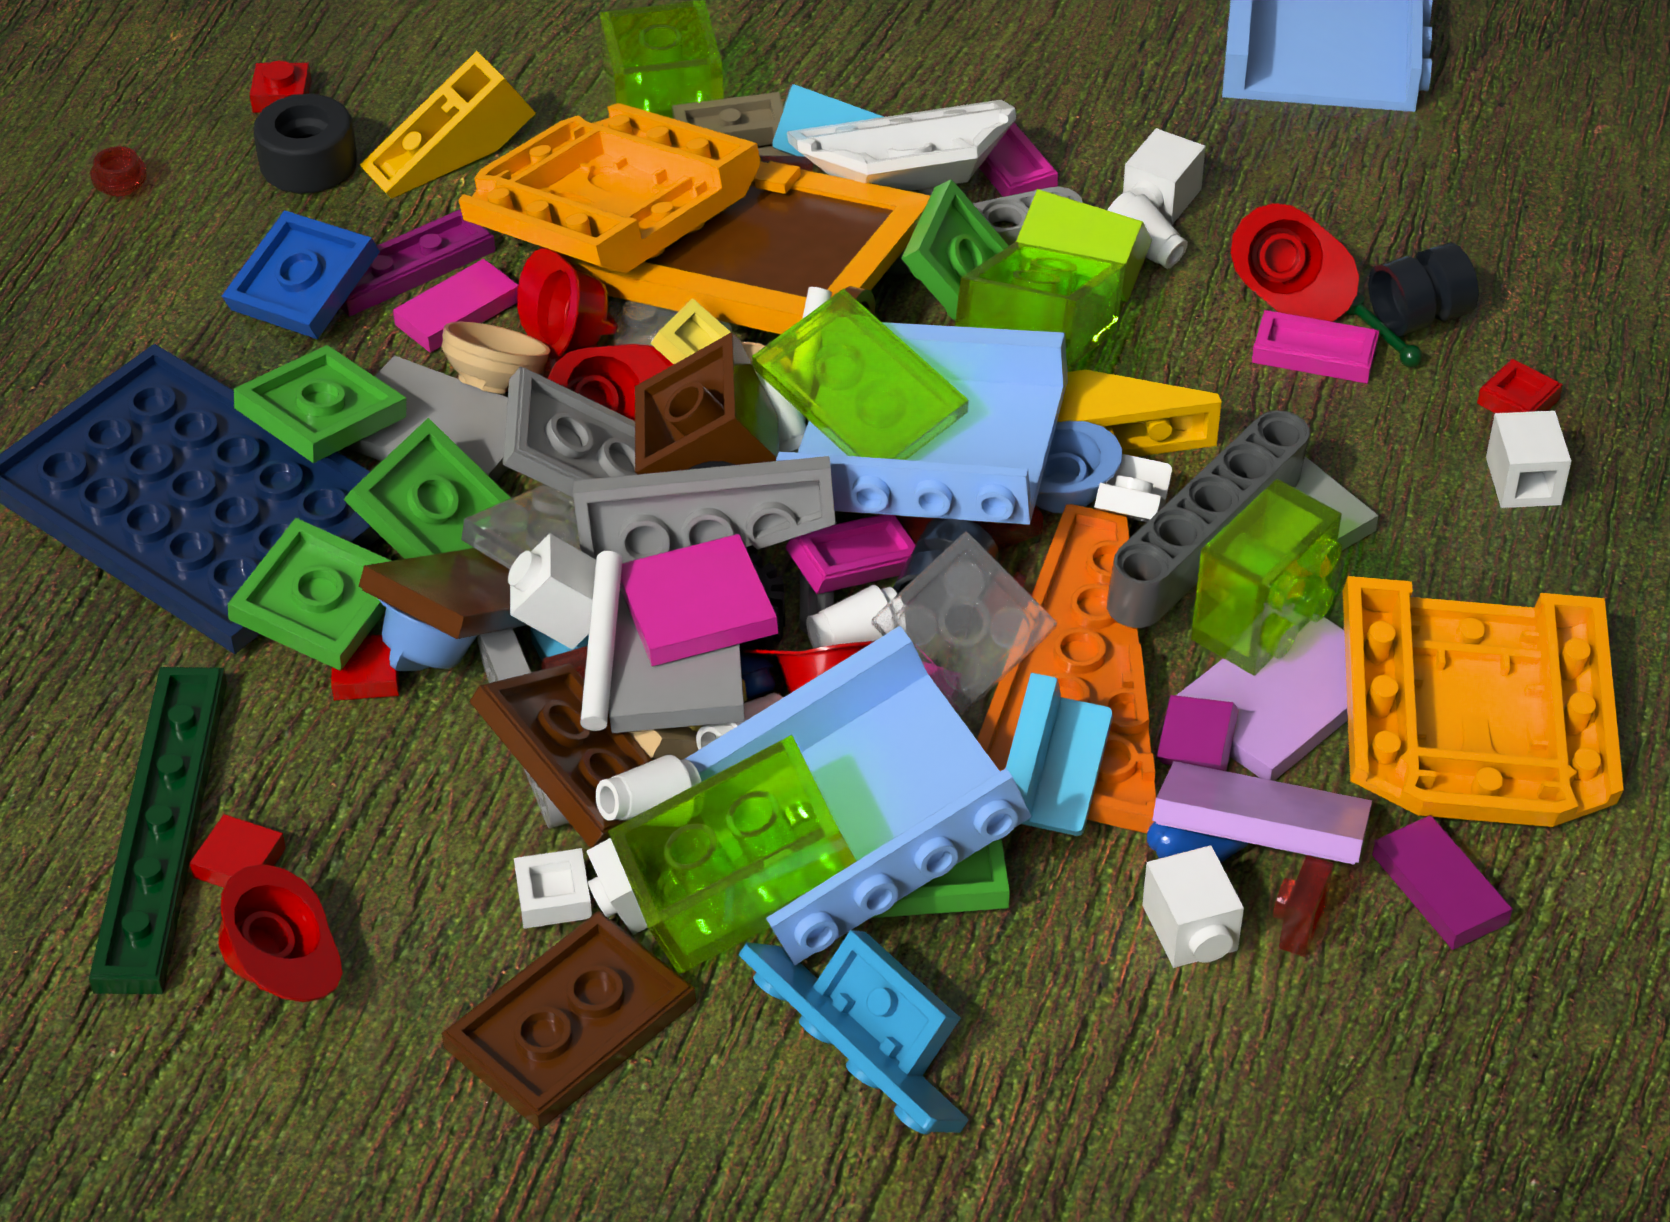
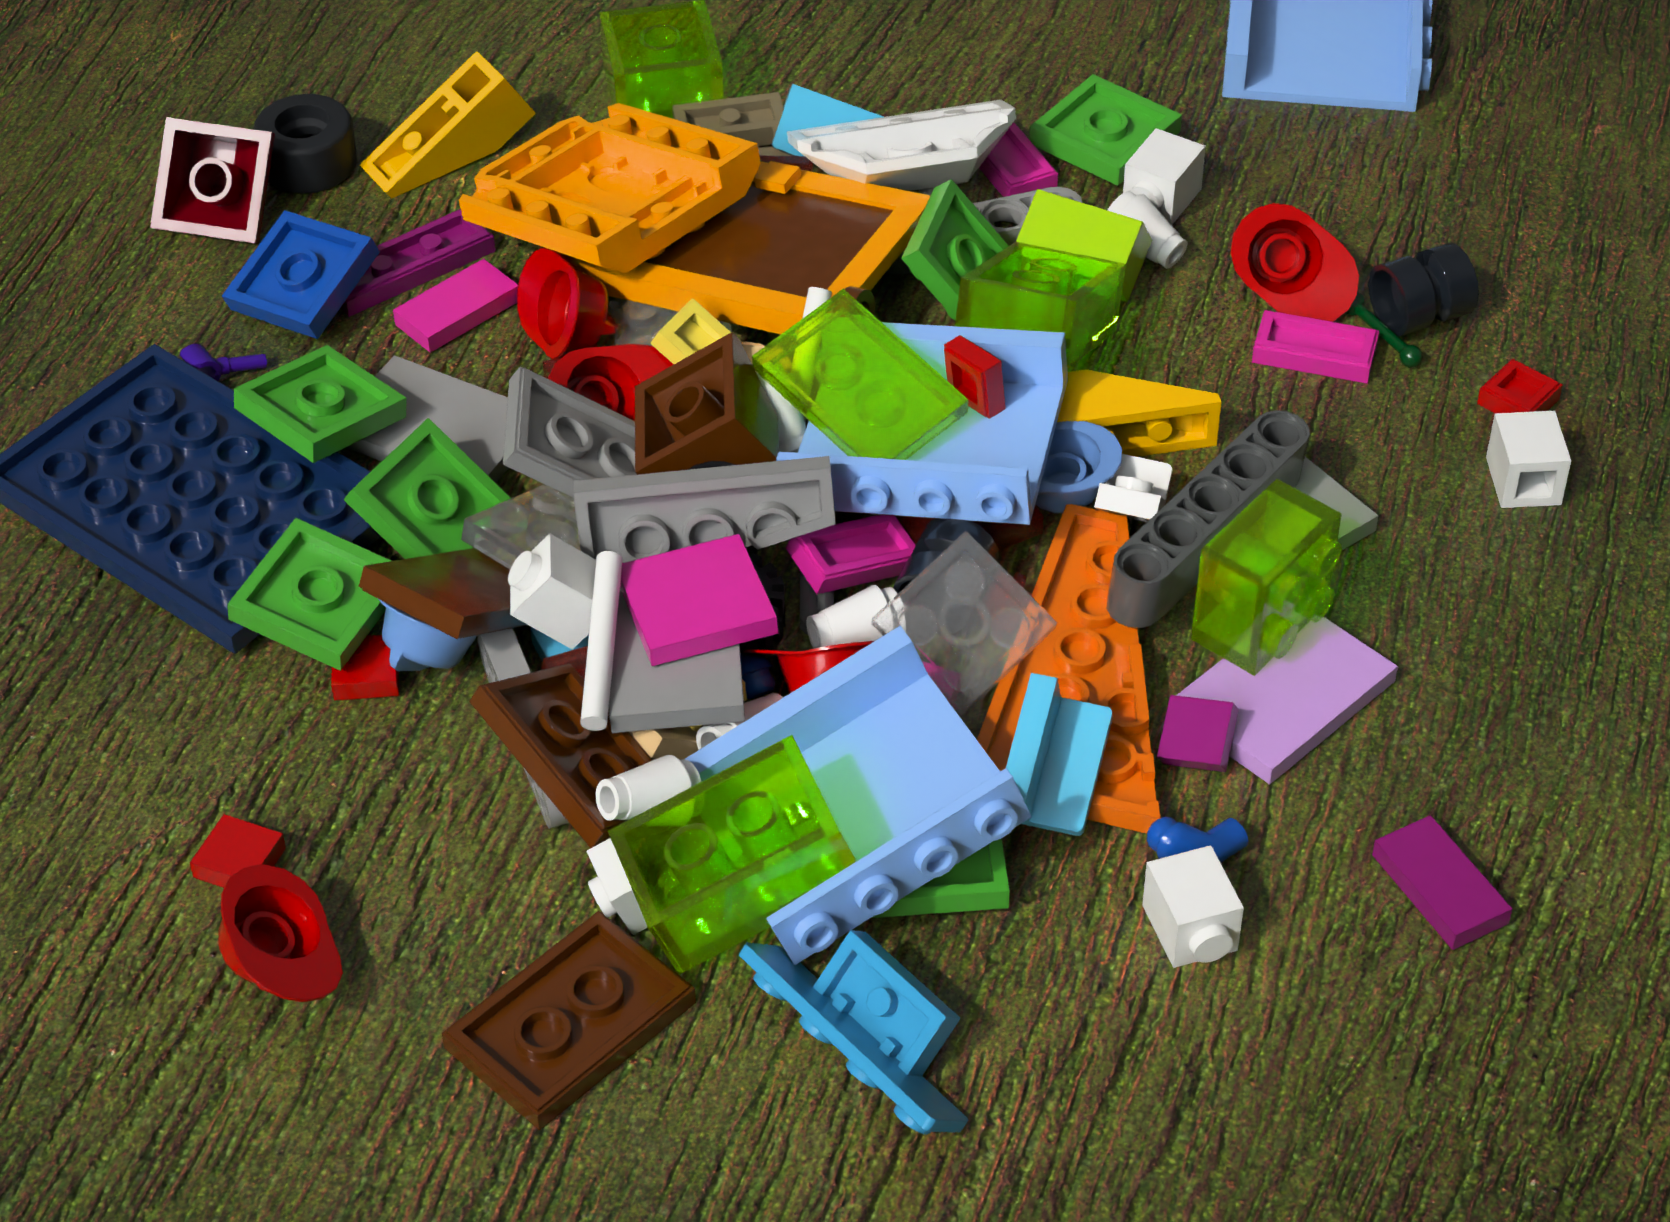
dark green tile [89,667,227,994] -> none
clear red plate [90,146,147,196] -> none
red plate [249,61,312,113] -> none
tan piece [441,321,550,394] -> none
white plate [514,848,592,929] -> none
lavender tile [1152,761,1372,864] -> none
clear red plate [1273,855,1334,957] -> none
light orange wedge [1343,576,1624,827] -> none
none -> dark red slope [150,117,275,244]
none -> dark purple hand [180,344,267,381]
none -> red tile [944,335,1005,419]
none -> bright green plate [1029,74,1182,186]

